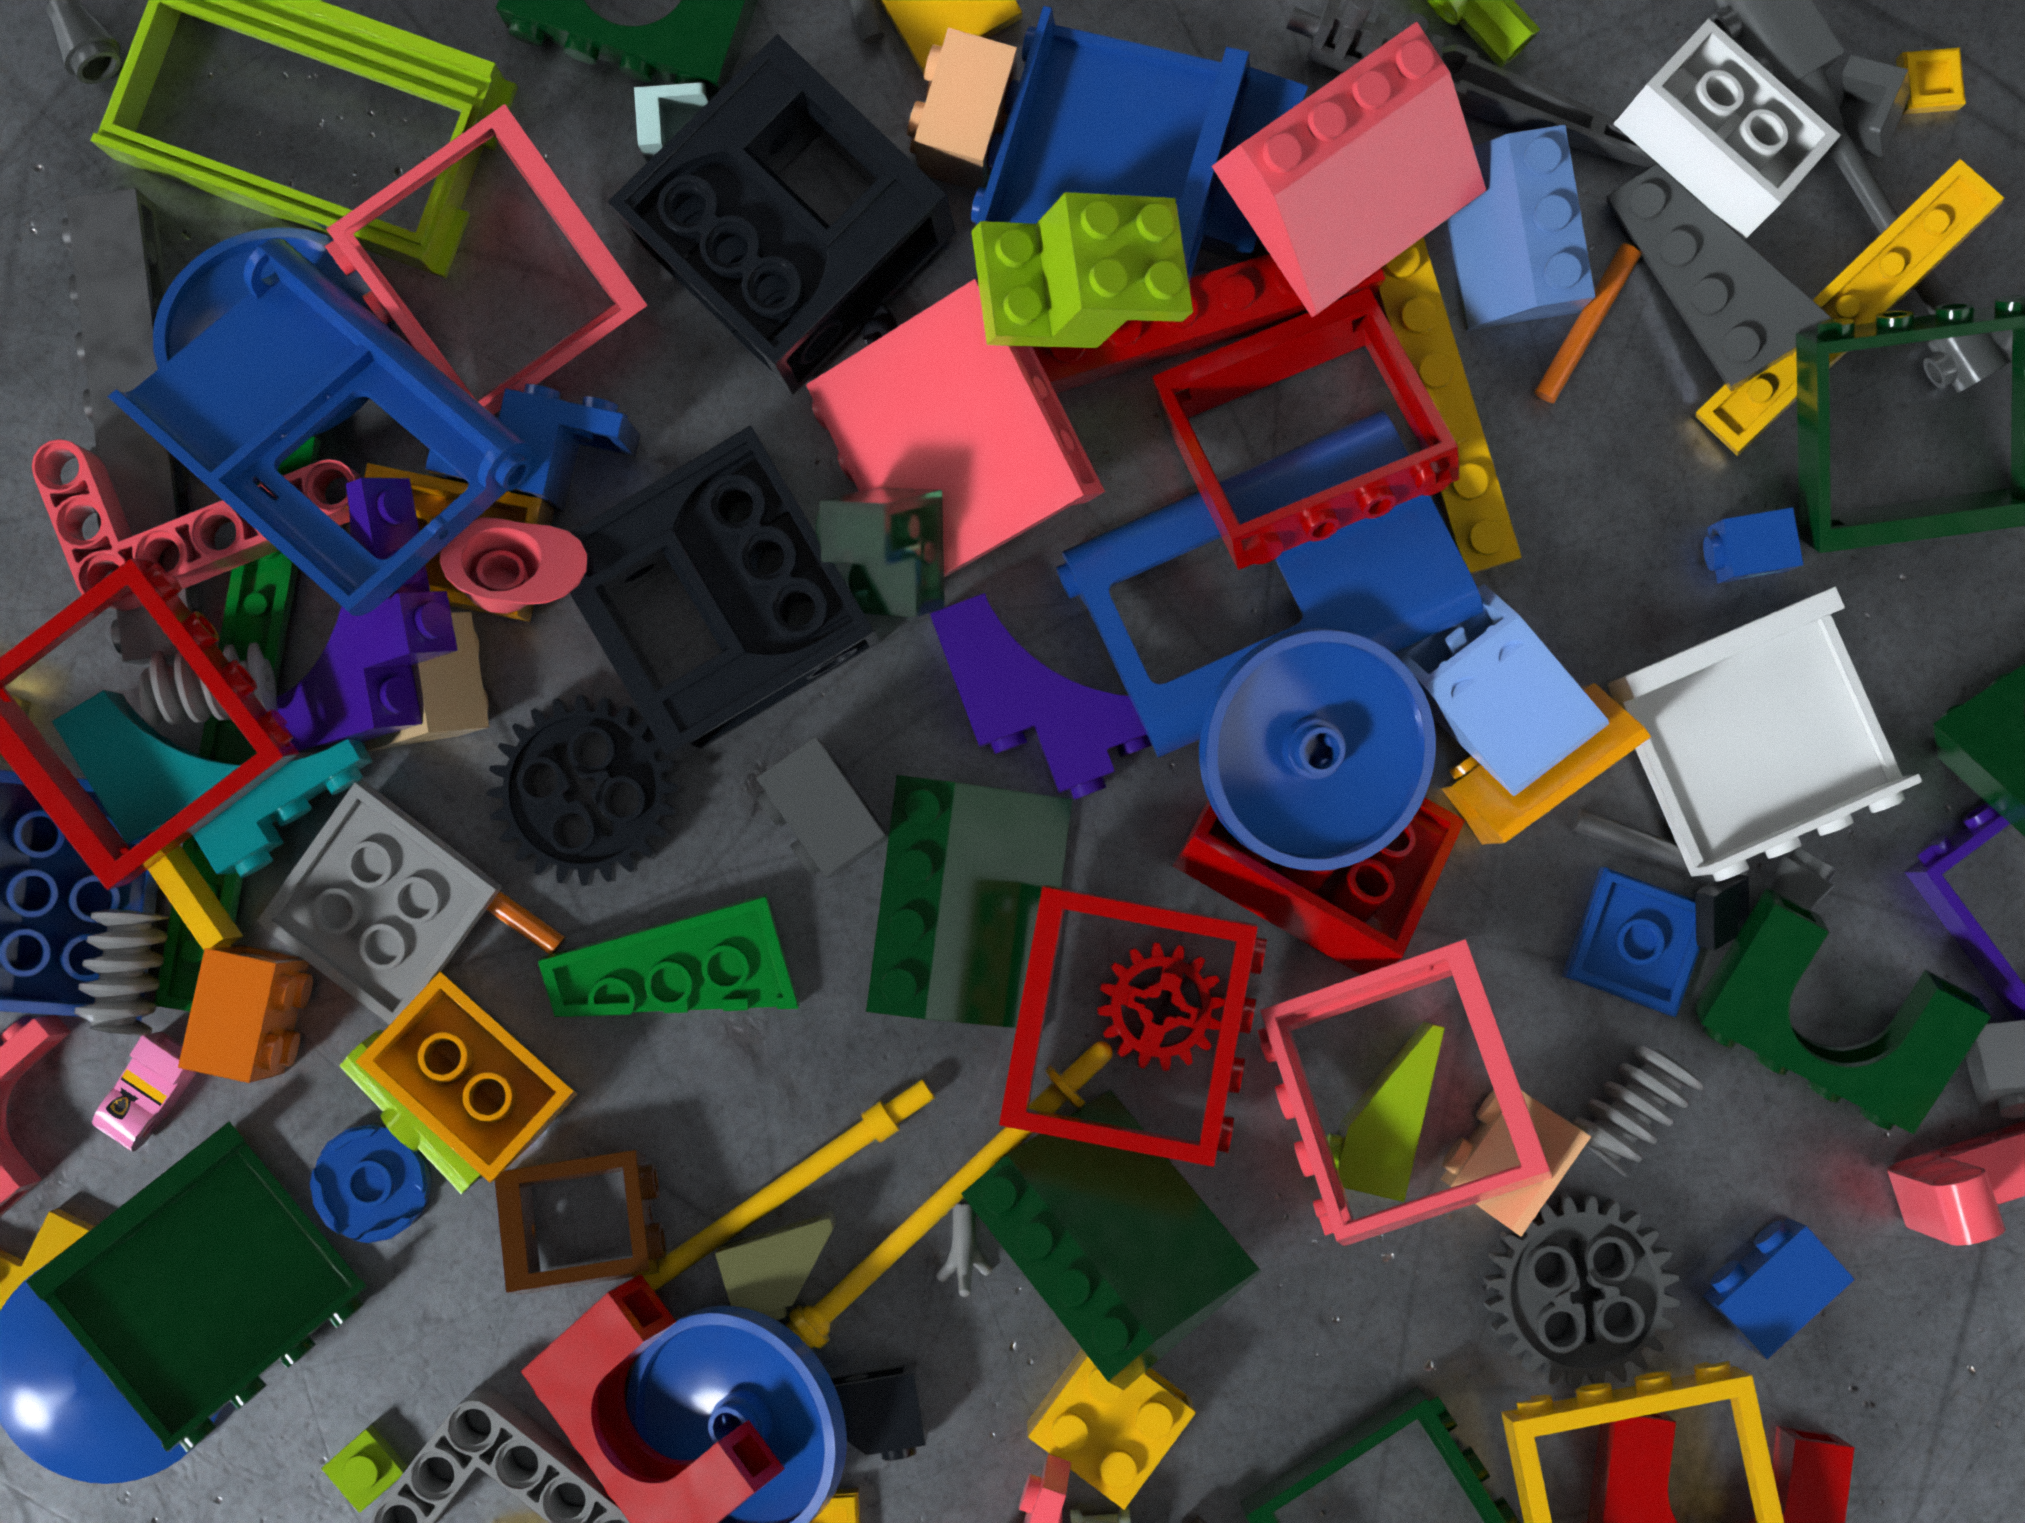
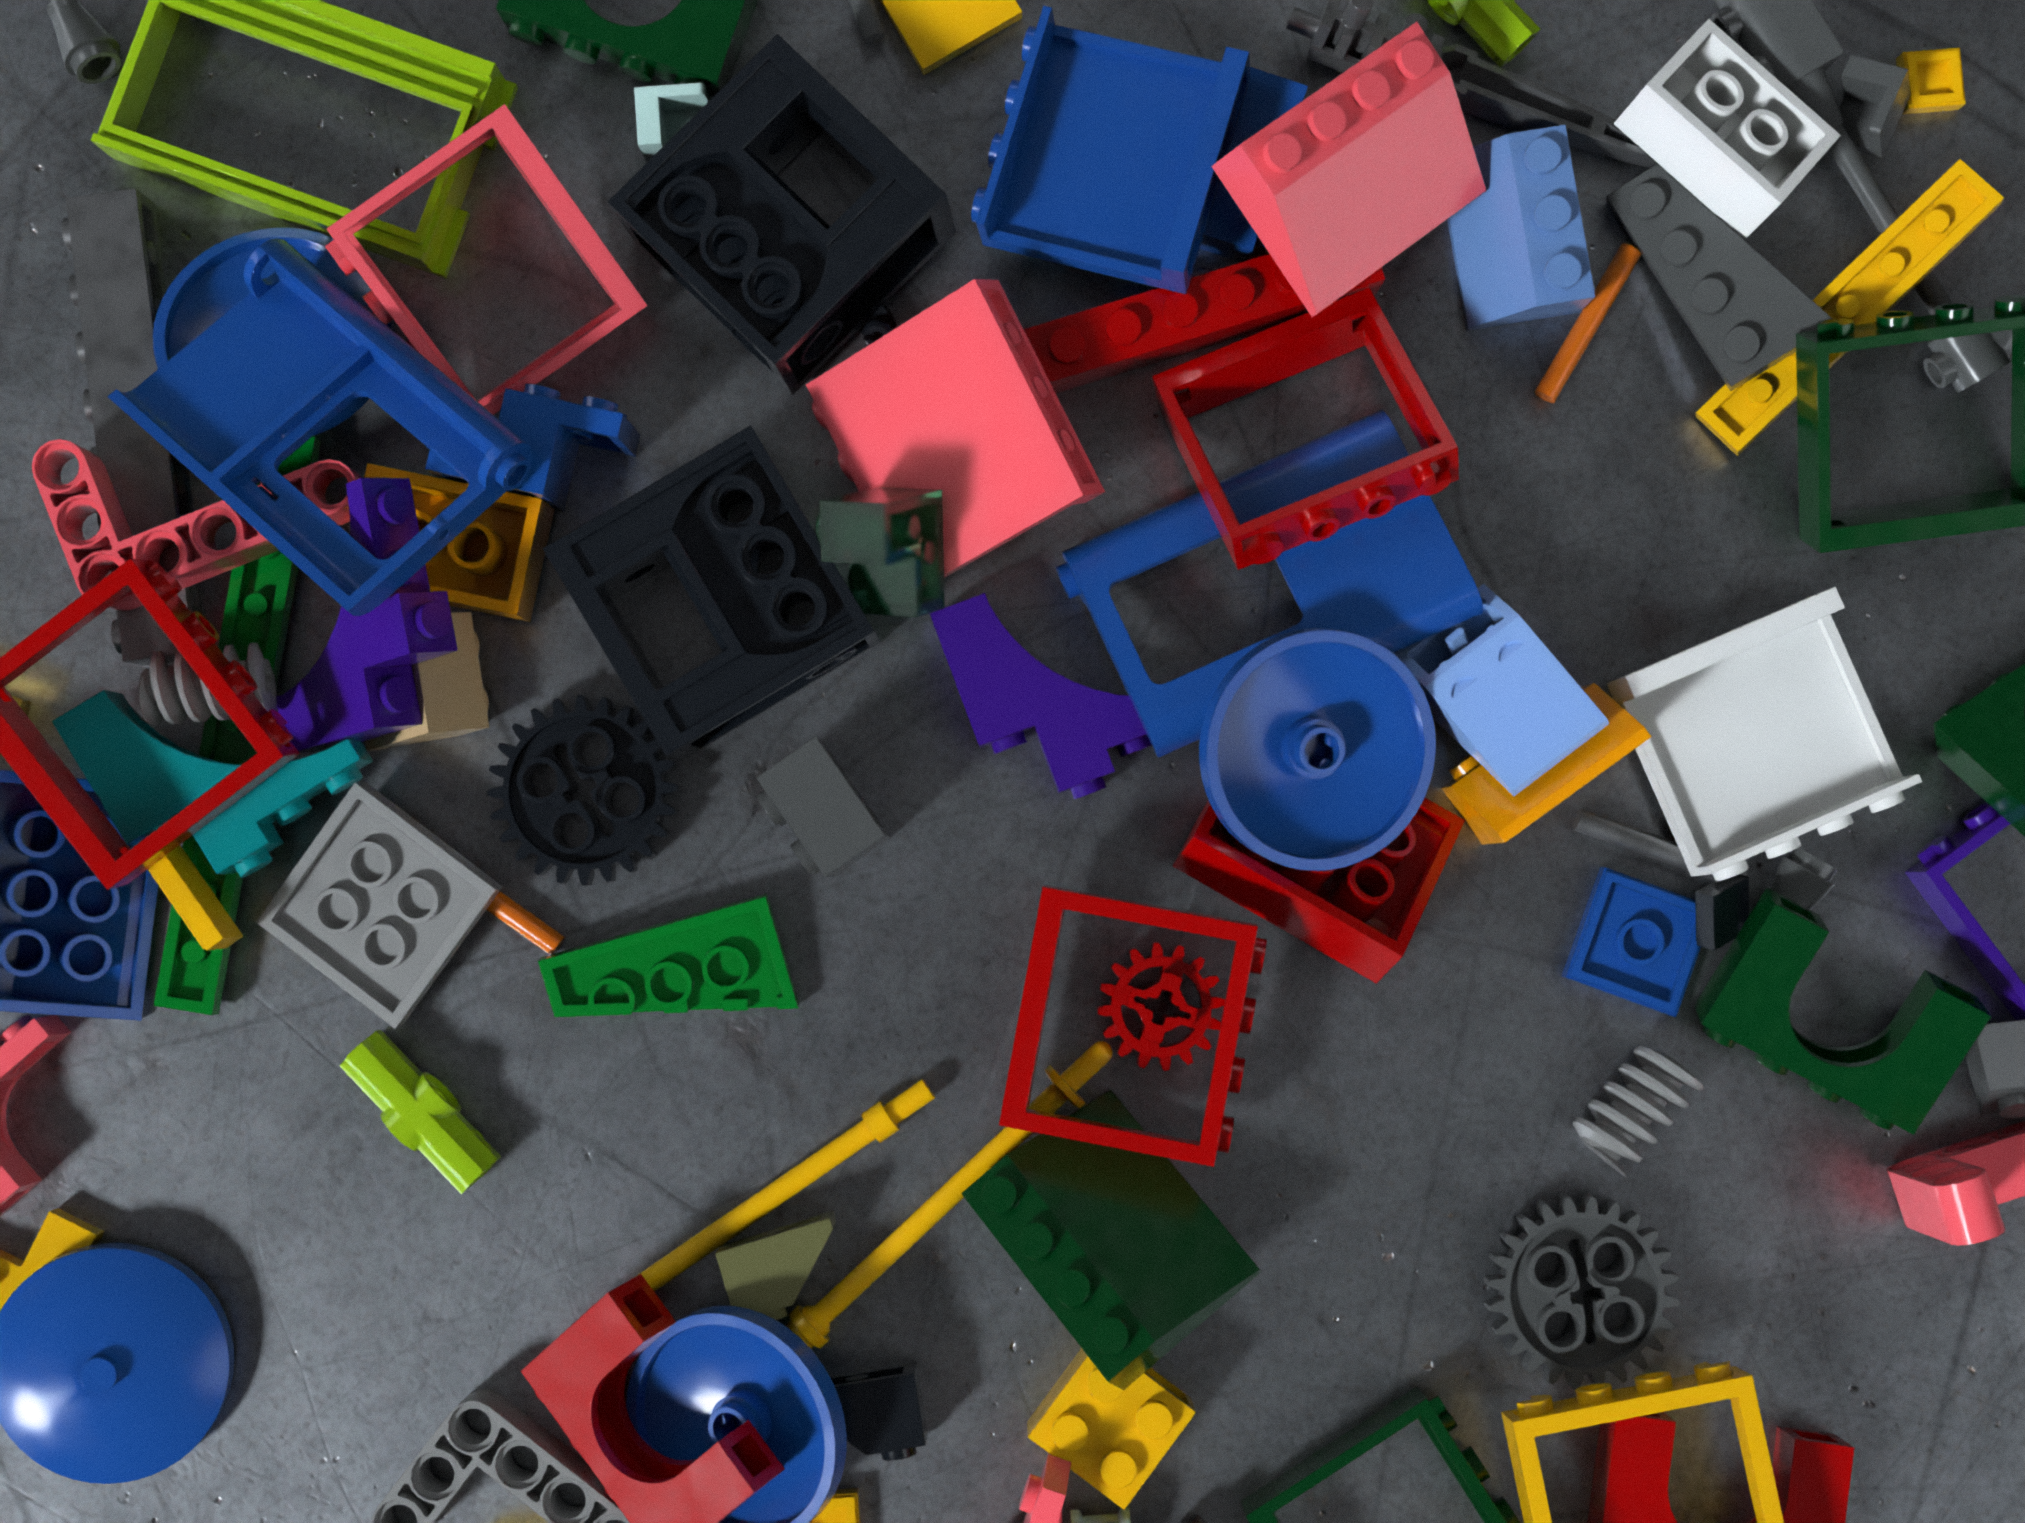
dark green panel [25,1121,367,1452] -> none
light grey piece [74,909,170,1036] -> none
bright pink leg [92,1031,197,1152] -> none
orange piece [178,945,313,1083] -> none
blue tile [310,1123,432,1243] -> none
lime plate [321,1424,408,1513] -> none
light orange slope [355,972,578,1183] -> none
coral piece [440,517,588,614] -> none
reddish brown window [495,1150,667,1295] -> none
dark green slope [866,775,1072,1029] -> none
light nougat brick [907,27,1017,191] -> none
light grey bar [936,1204,993,1297] -> none
lime bracket [971,192,1193,348] -> none
coral window [1257,939,1553,1246] -> none
lime slope [1327,1021,1445,1202] -> none
yellow plate [1376,237,1522,574] -> none
light nougat slope [1441,1090,1591,1237] -> none
blue brick [1702,1218,1855,1360] -> none
blue brick [1703,507,1804,584] -> none

